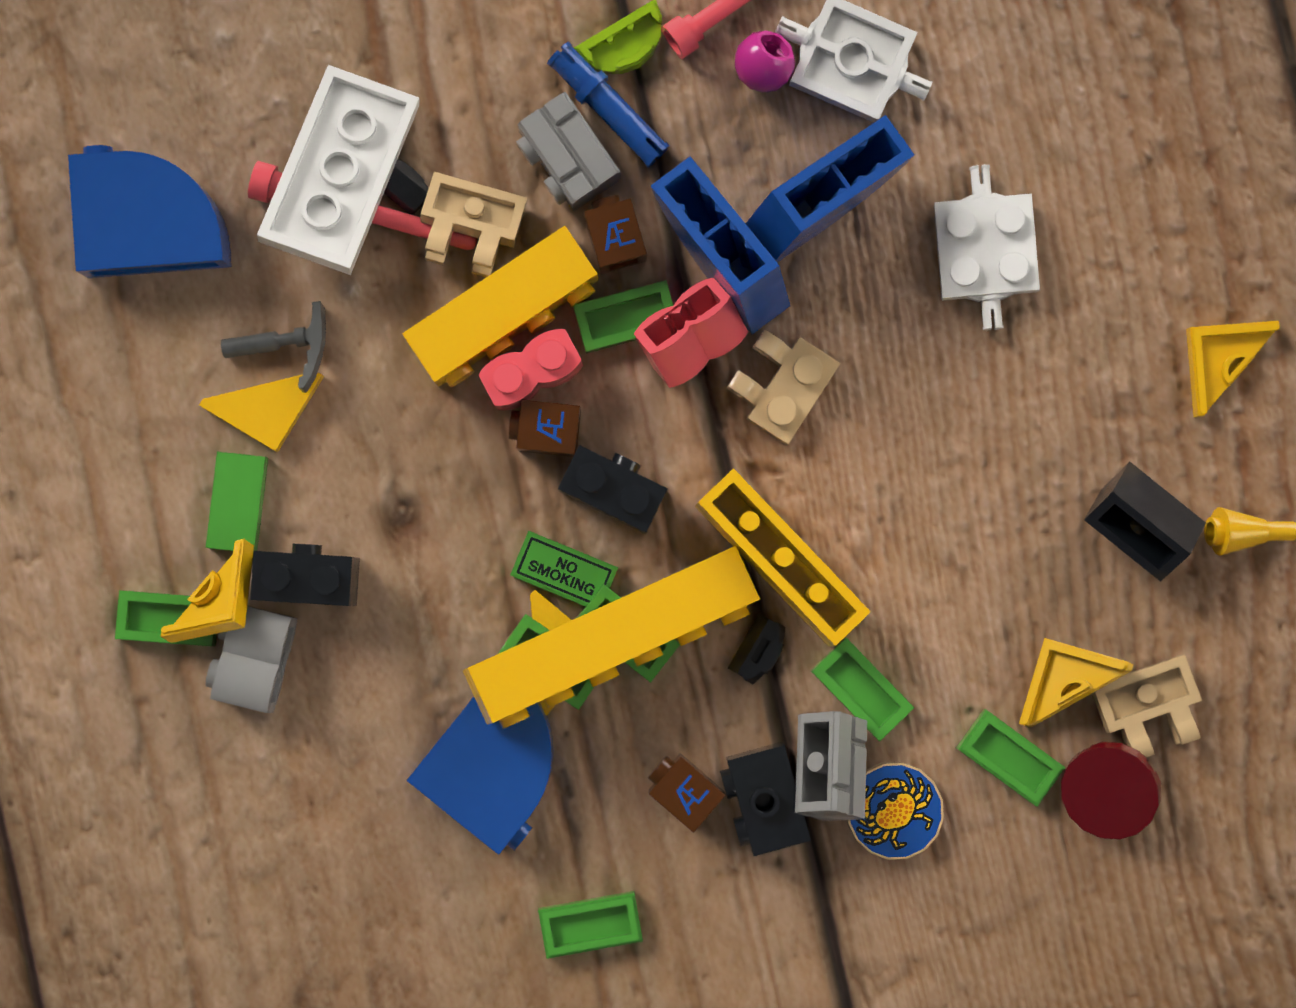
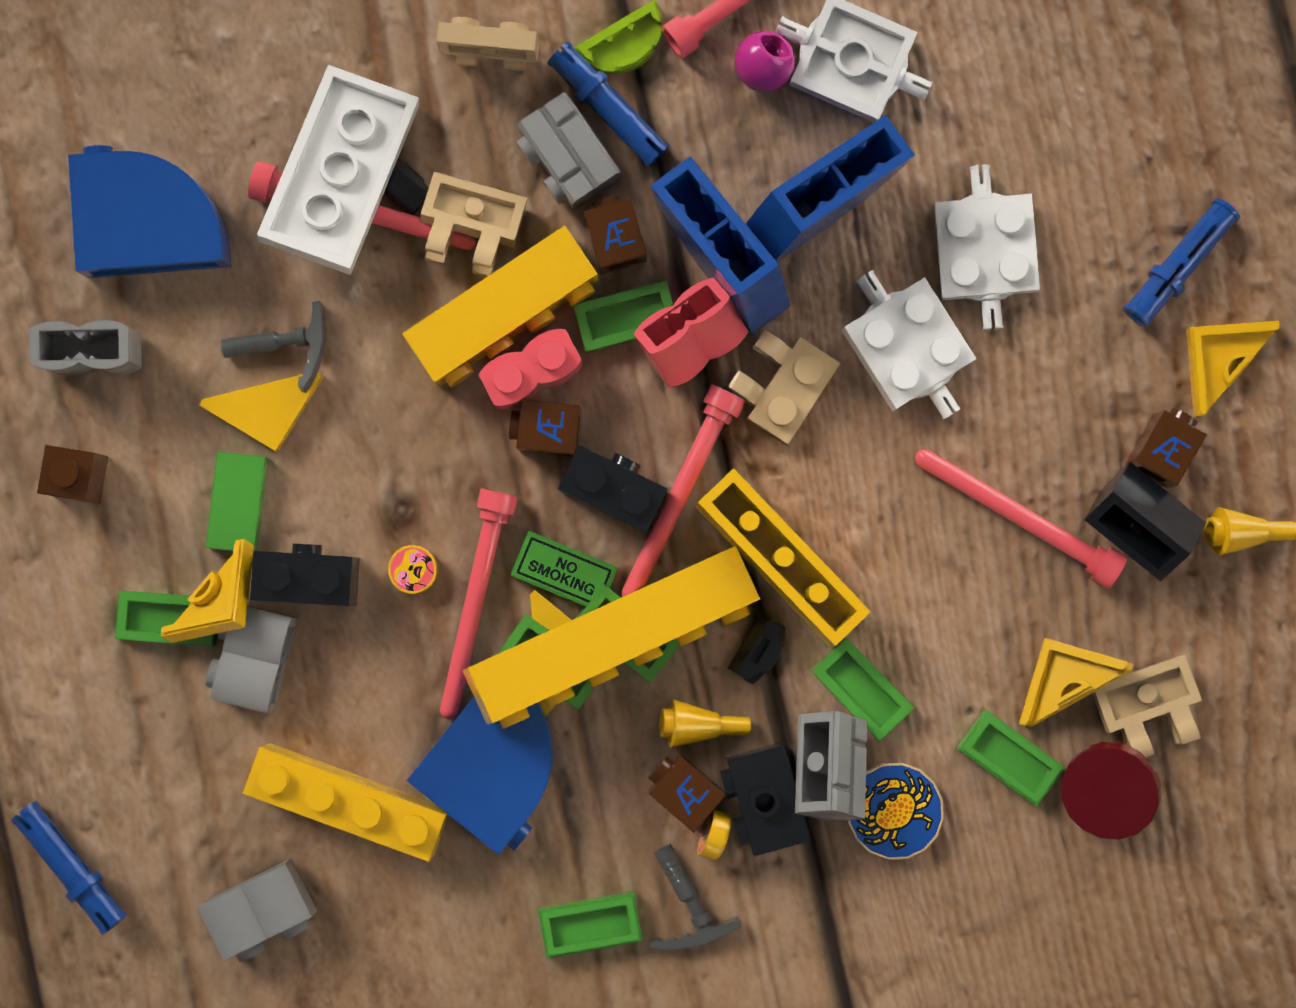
none -> blue pin [11,801,128,935]
none -> light grey brick [29,320,142,376]
none -> reddish brown brick [37,445,108,504]
none -> light grey brick [197,859,317,962]
none -> yellow brick [242,743,449,862]
none -> tile [388,545,438,594]
none -> tan plate [436,17,539,72]
none -> coral piece [440,488,518,720]
none -> coral piece [622,384,746,597]
none -> dark grey piece [649,844,741,950]
none -> yellow cone [659,699,751,748]
none -> yellow tile [697,809,731,861]
none -> white plate [841,270,976,420]
none -> coral piece [915,449,1128,590]
none -> blue pin [1123,198,1240,328]
none -> reddish brown brick [1125,408,1207,488]

